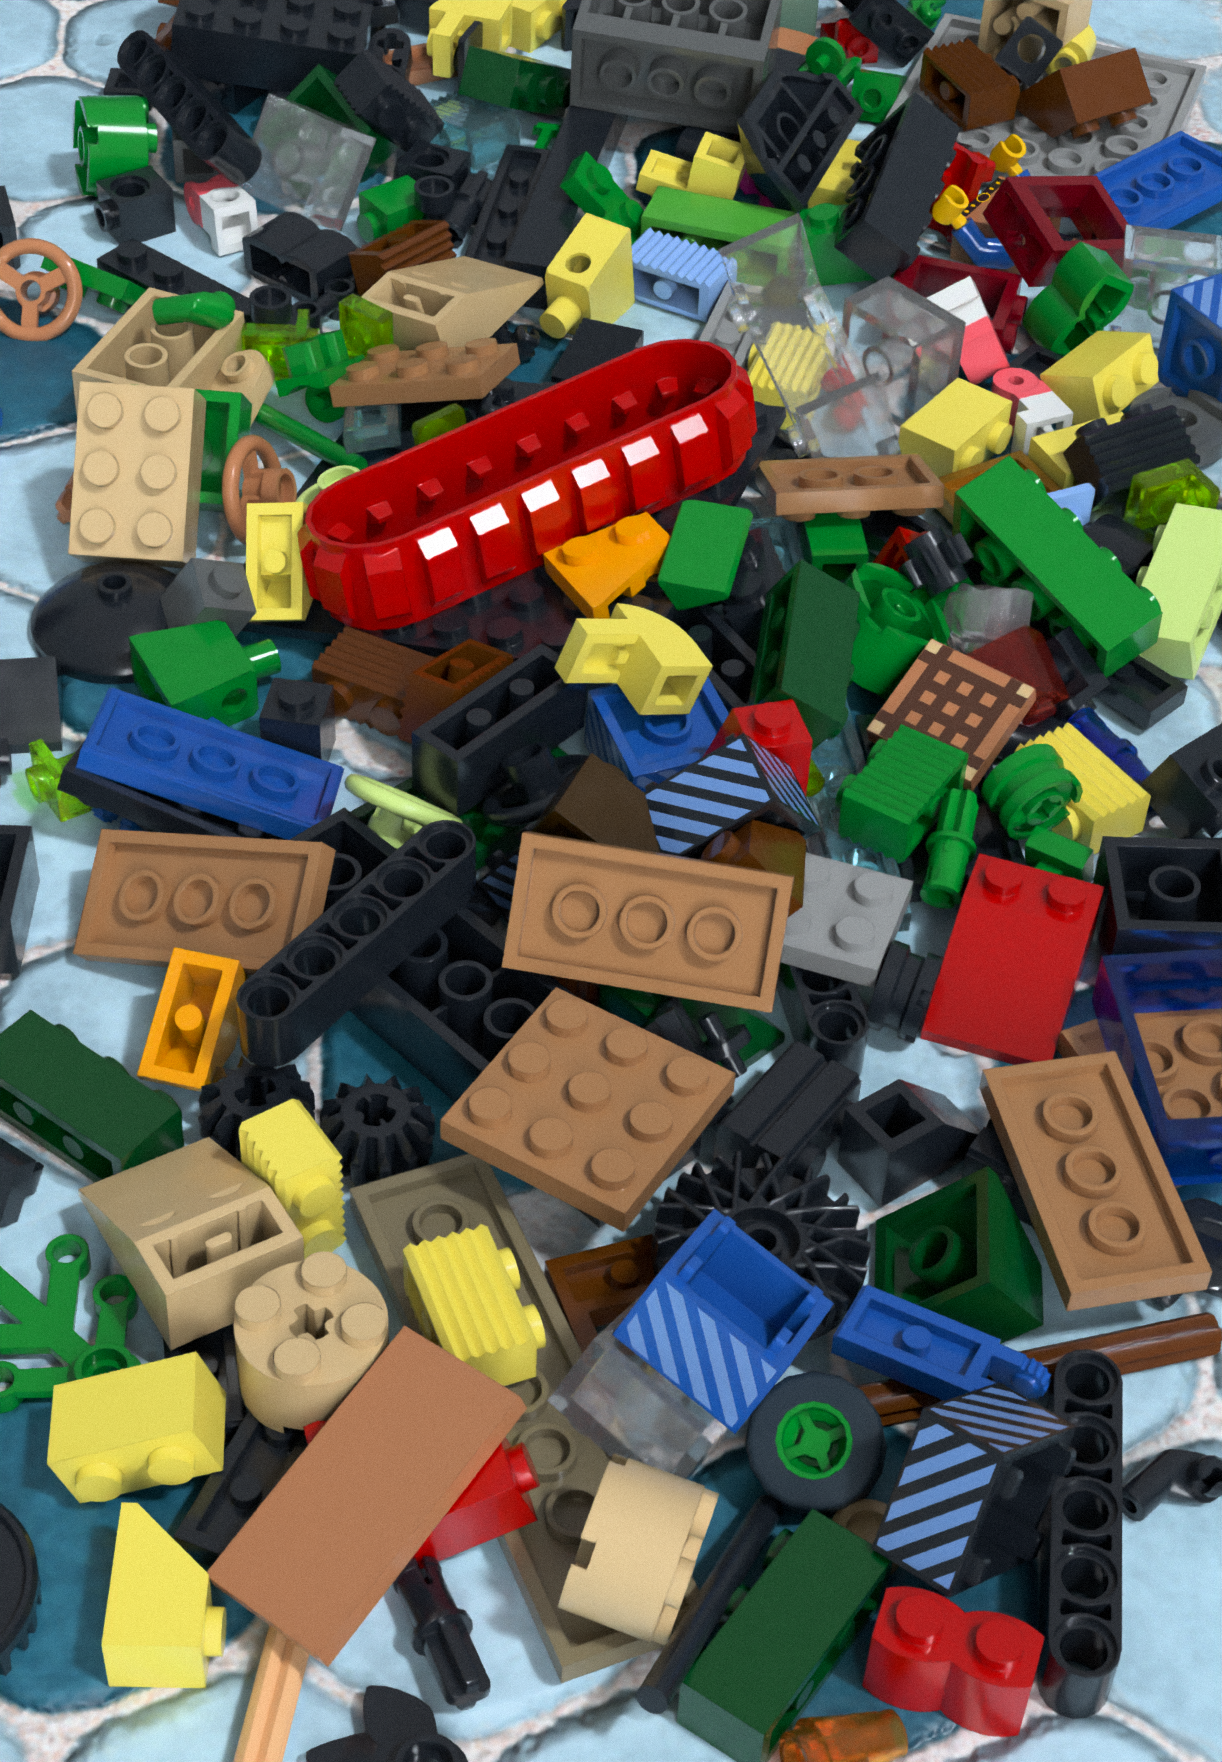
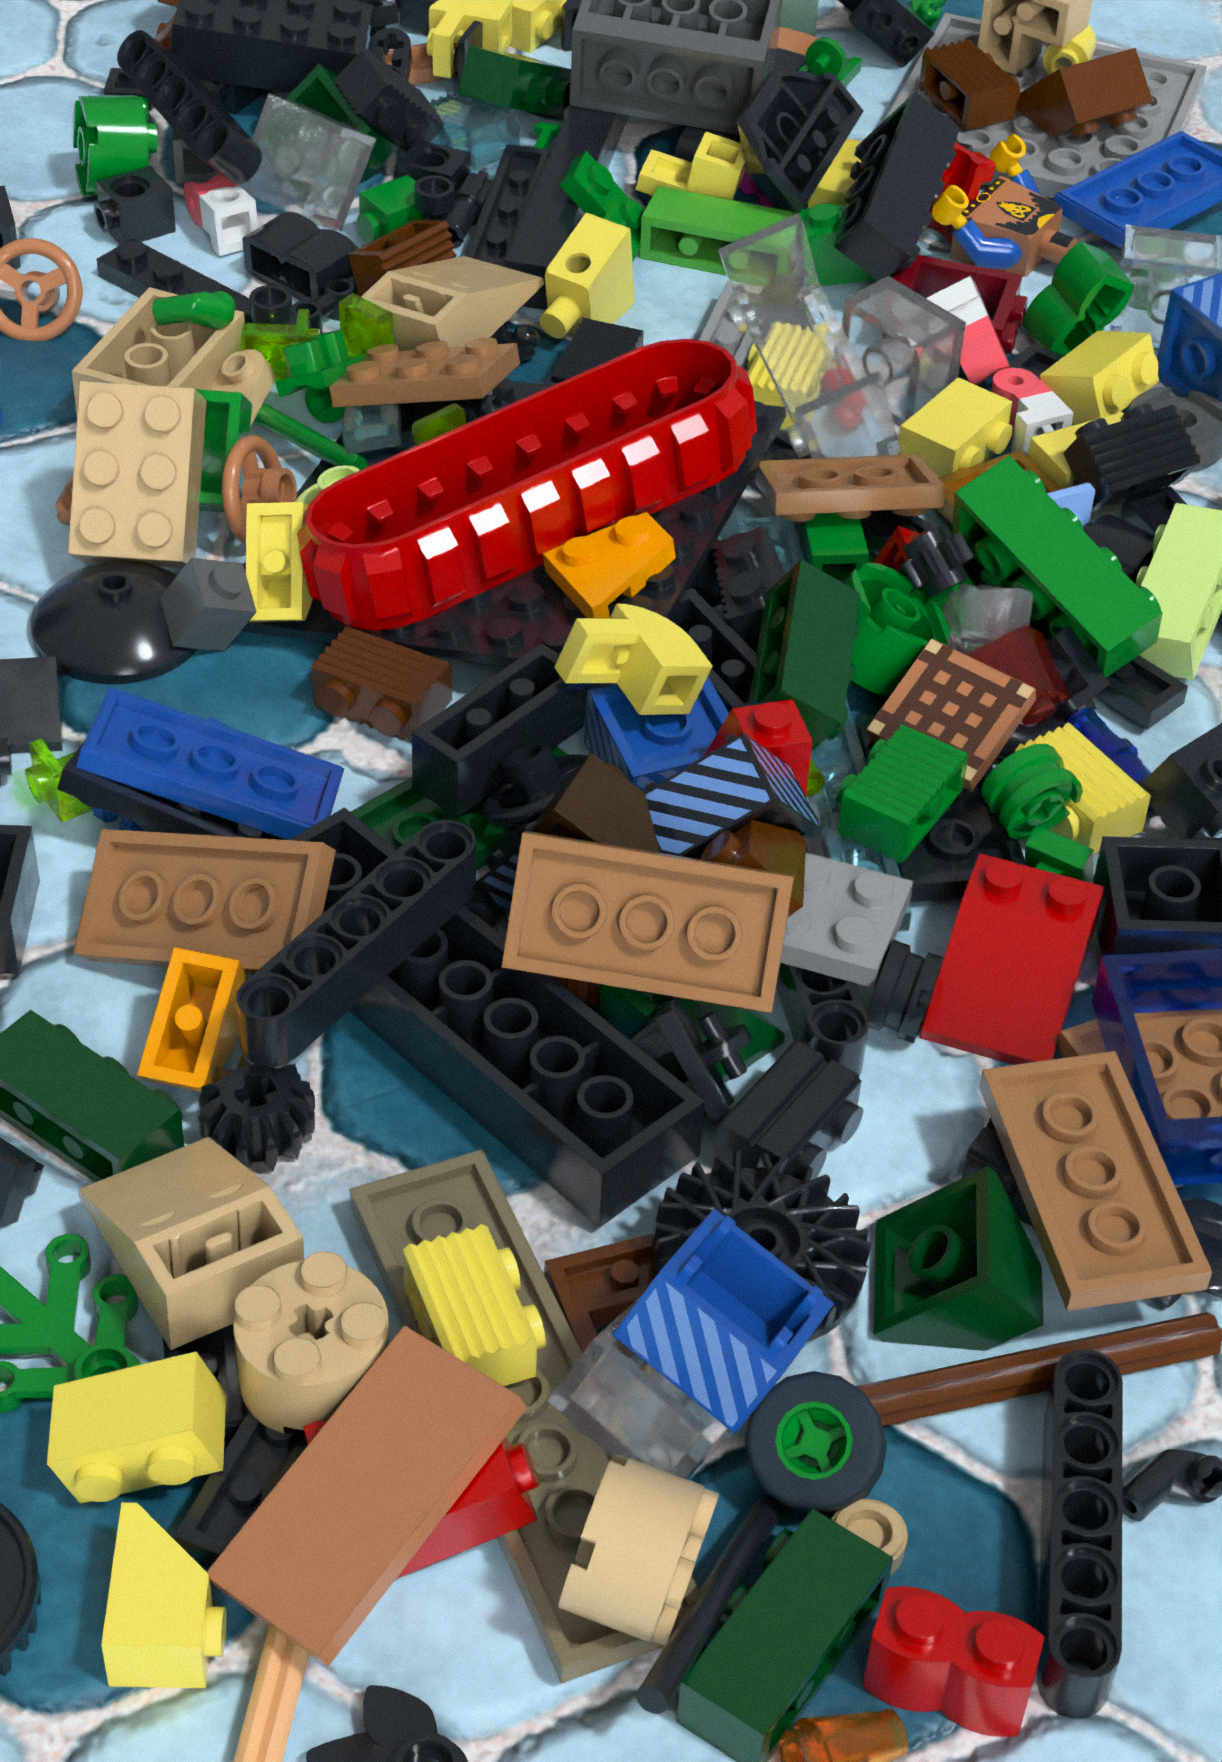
green plate [40,257,146,314] -> none
green torso [129,620,281,727] -> none
light yellow brick [239,1099,347,1260] -> none
black brick [259,678,336,762] -> none
black gear [320,1073,435,1187] -> none
yellowish green piece [344,774,463,849] -> none
black axle [392,1556,491,1711] -> none
reddish brown brick [395,638,514,744] -> none
medium nougat plate [440,987,735,1232] -> none
light blue brick [632,227,736,323] -> none
green slope [658,500,753,611] -> none
red bracket [820,18,879,64] -> none
blue hinge [831,1285,1052,1401] -> none
black slope [837,1079,981,1207] -> none
green bracket [851,69,907,123] -> none
black container [871,1382,1077,1598] -> none
green axle [920,788,979,909] -> none
dark red window [982,175,1144,287] -> none
black bracket [994,16,1063,87] -> none
clear neon green bracket [1123,458,1220,530] -> none

